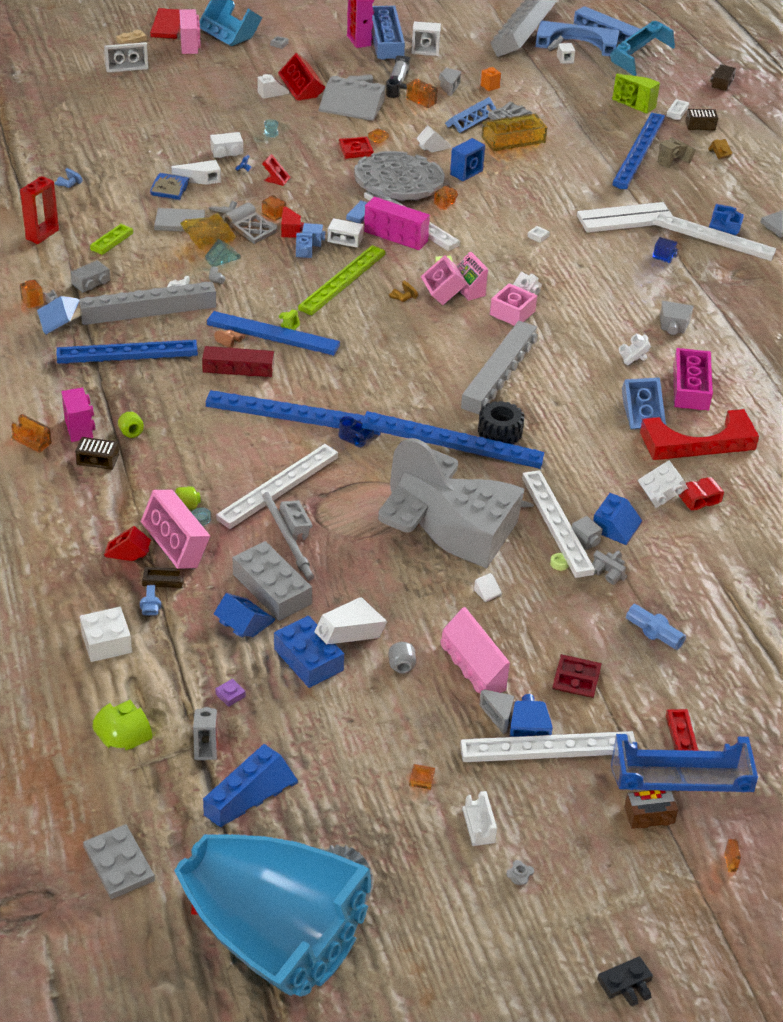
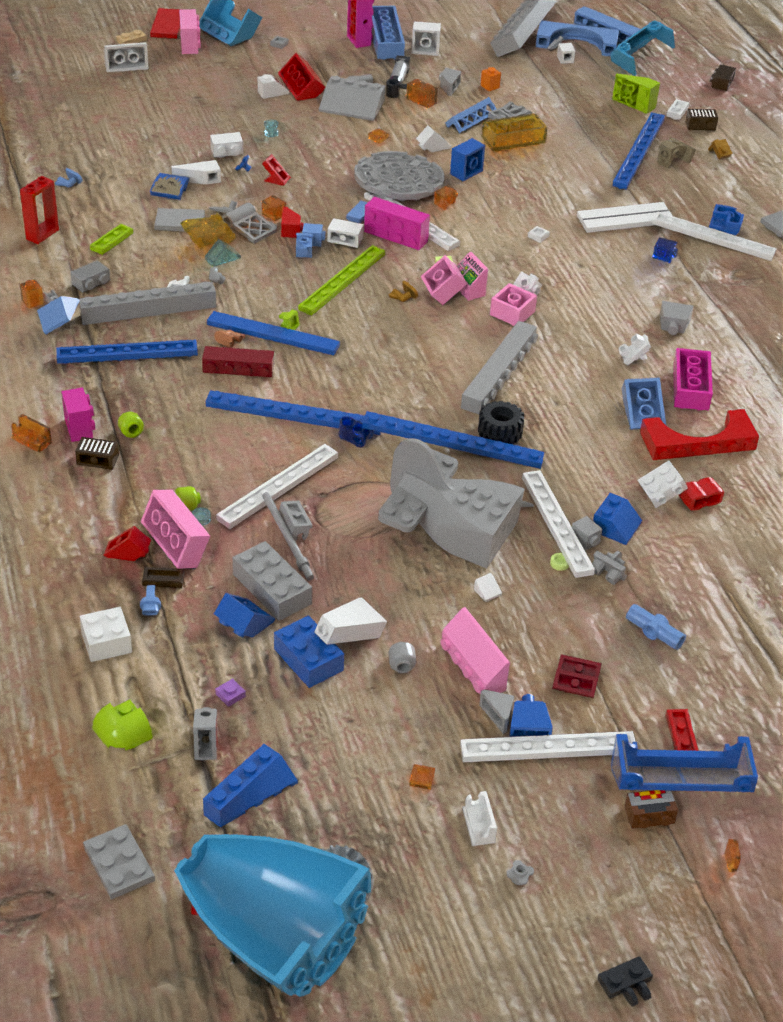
red tile [339,136,374,159] -> none

